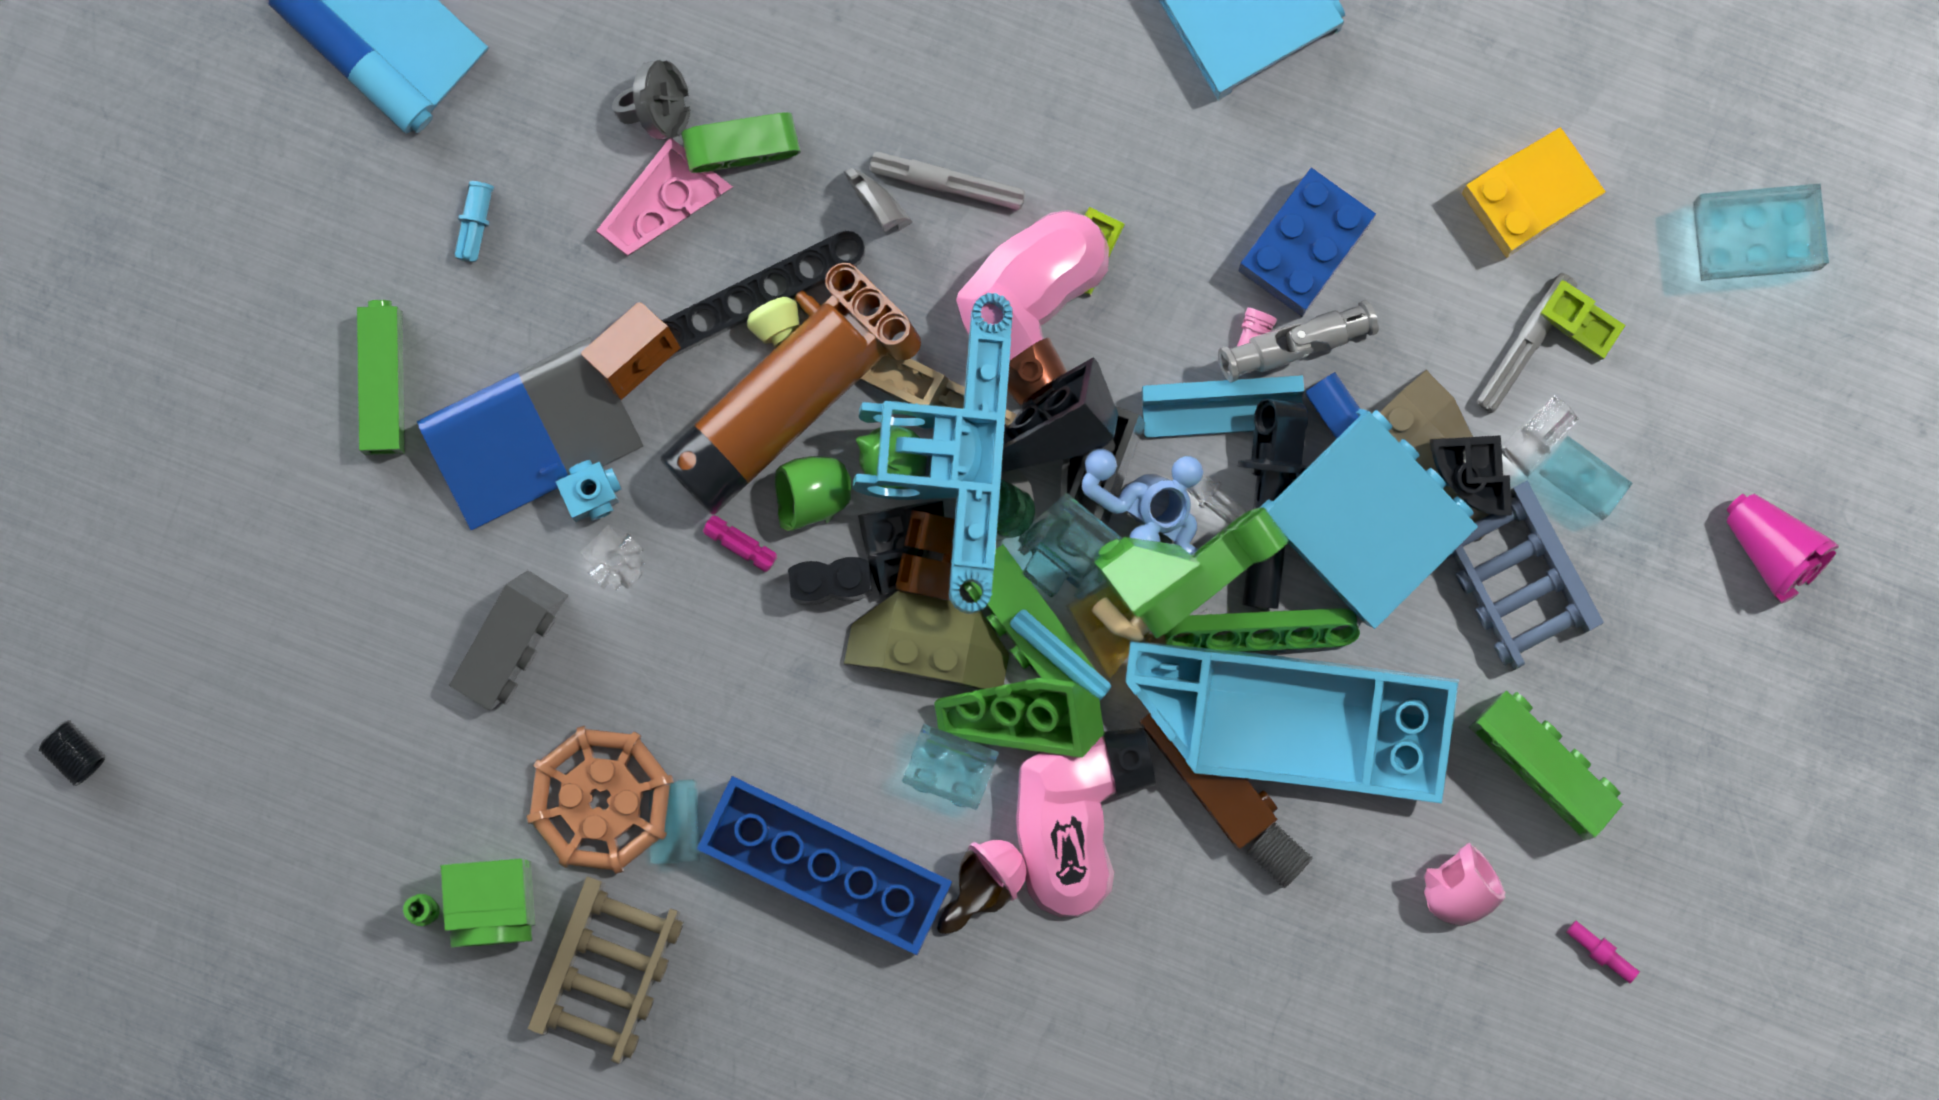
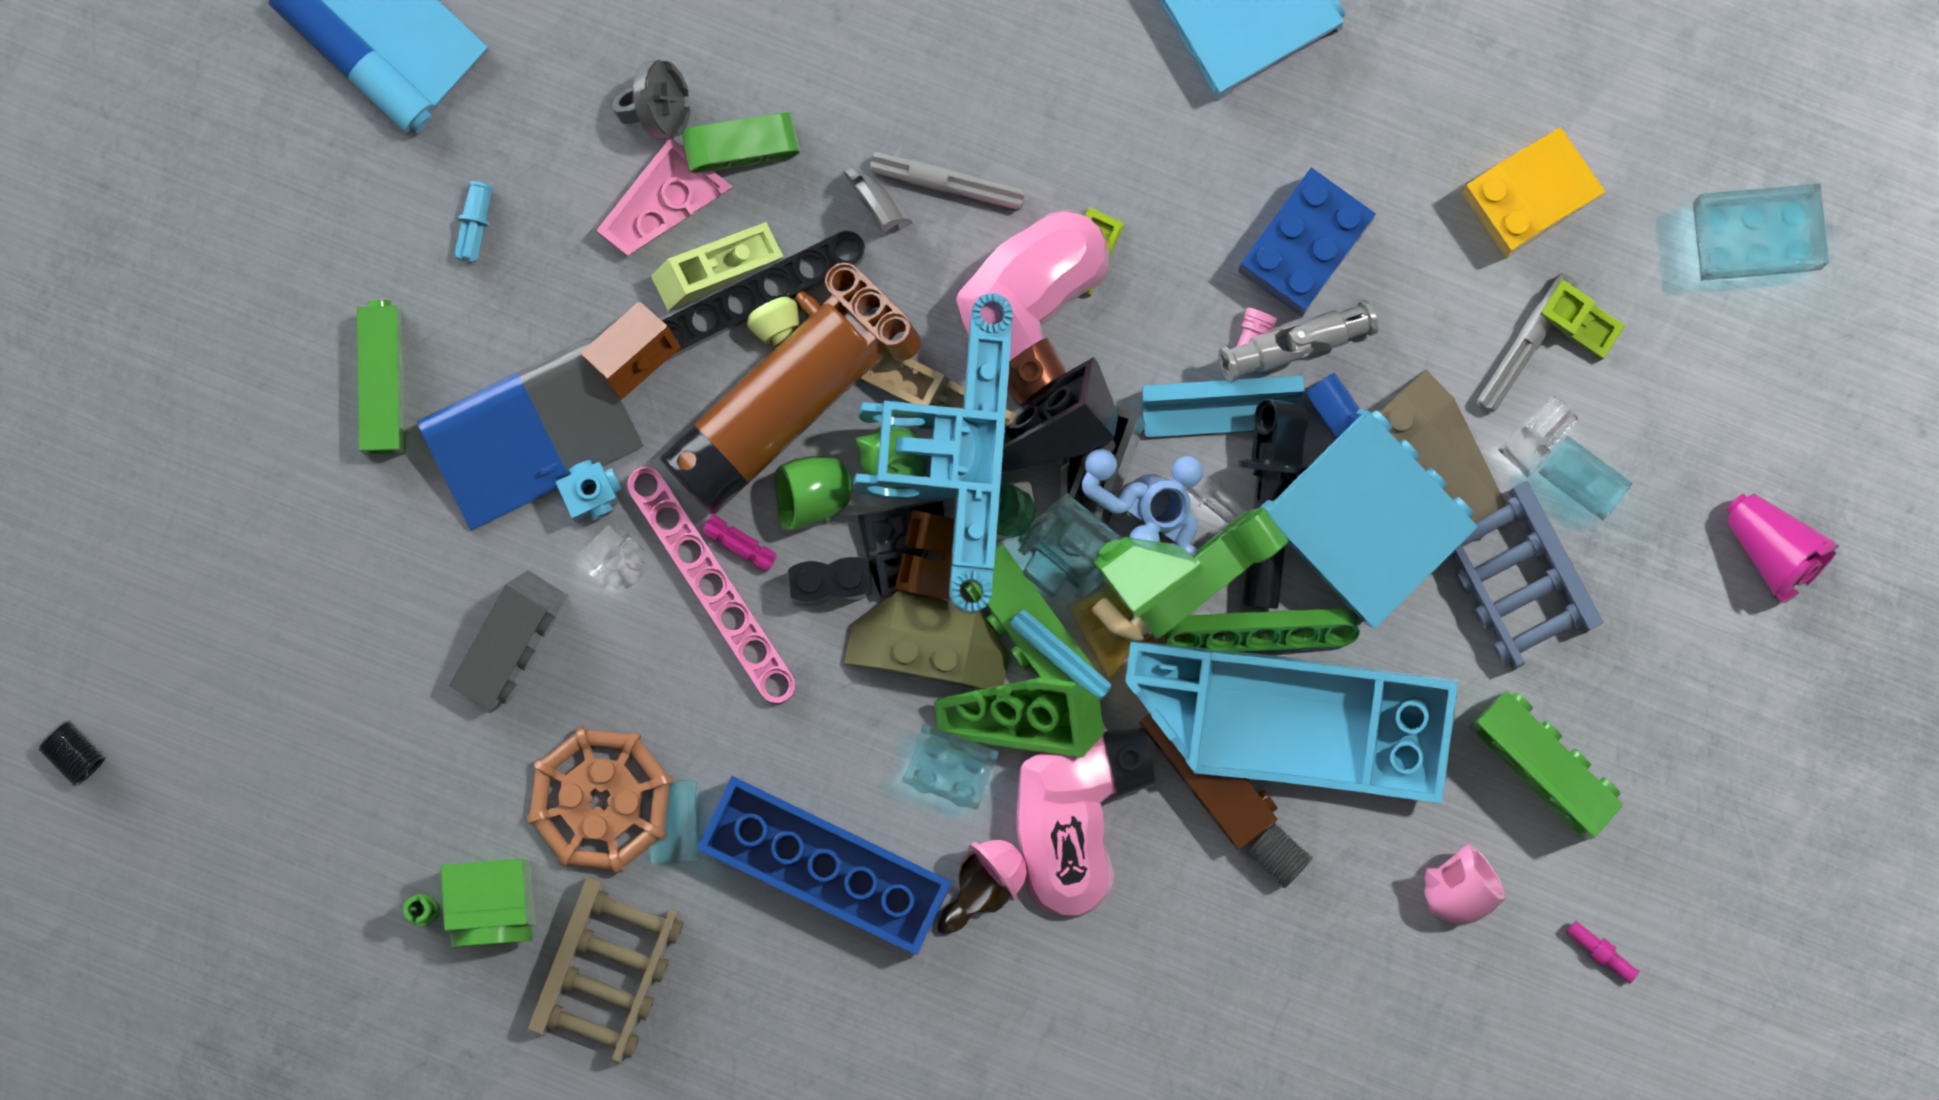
black brick [1430,435,1512,516] -> none
none -> bright pink beam [628,467,795,704]
none -> yellowish green slope [651,222,784,311]

